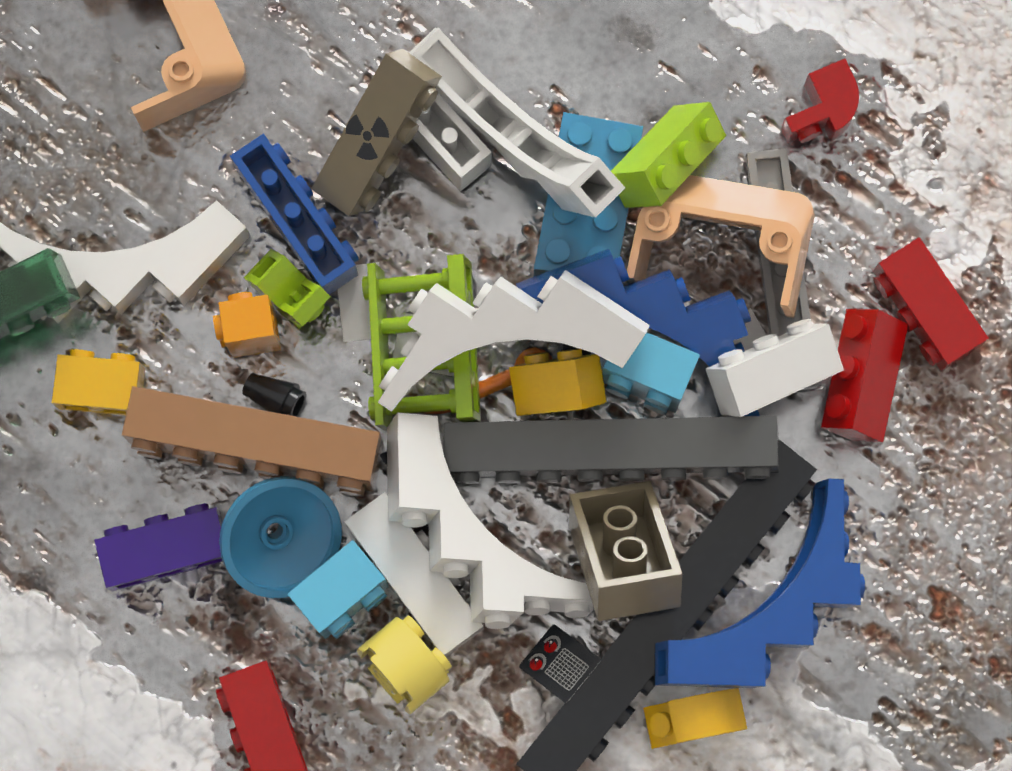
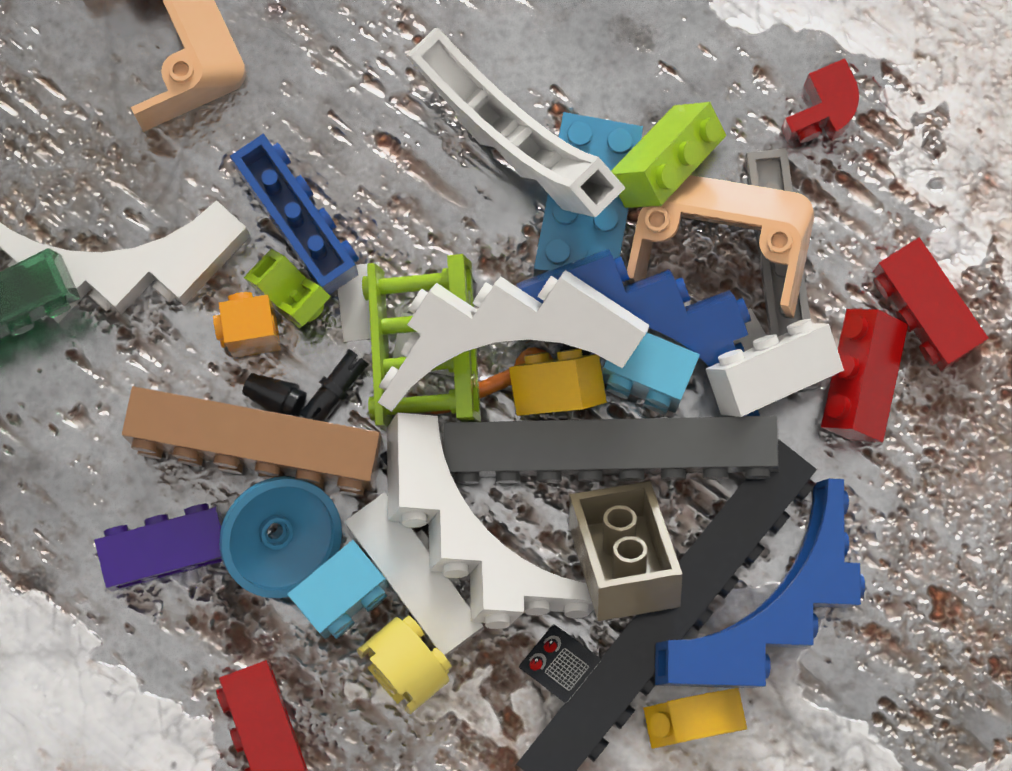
yellow brick [52,349,145,416] -> none
dark tan brick [311,49,442,216] -> none
white brick [413,94,492,192] -> none
none -> black pin [299,348,370,422]

